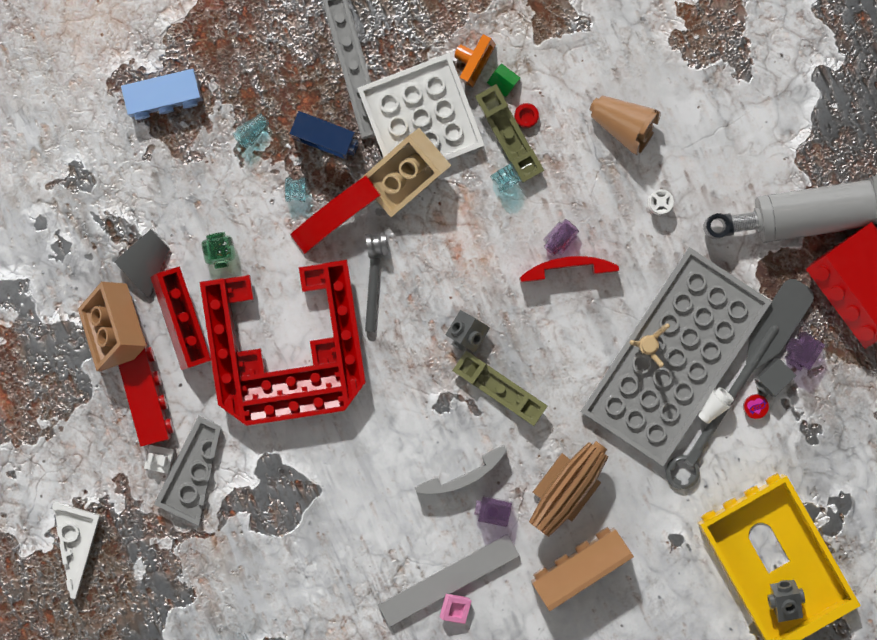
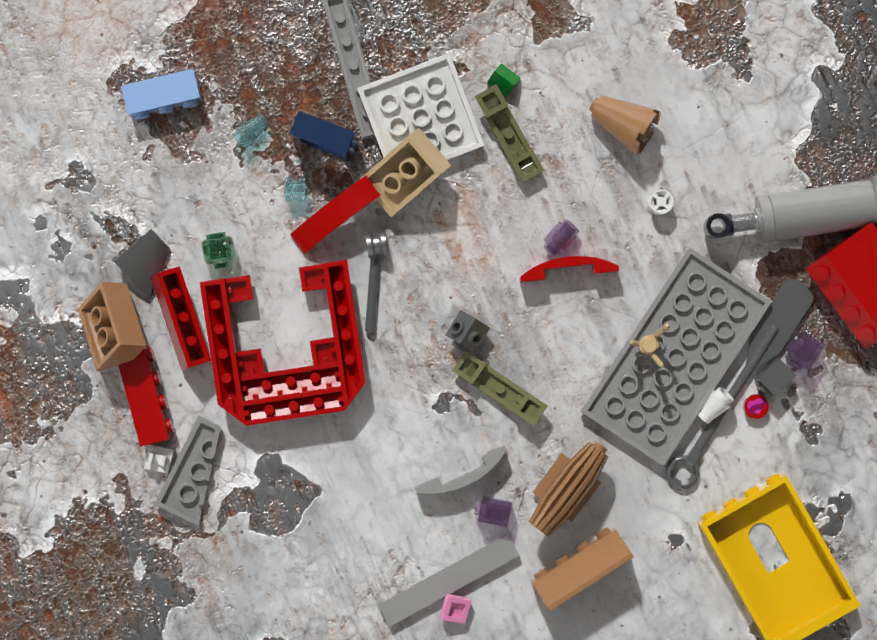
white wing [53,502,101,599] -> none
orange tile [454,34,496,88] -> none
clear light blue wheel [490,164,521,193] -> none
red tile [514,103,539,128] -> none
dark grey brick [767,580,805,622] -> none

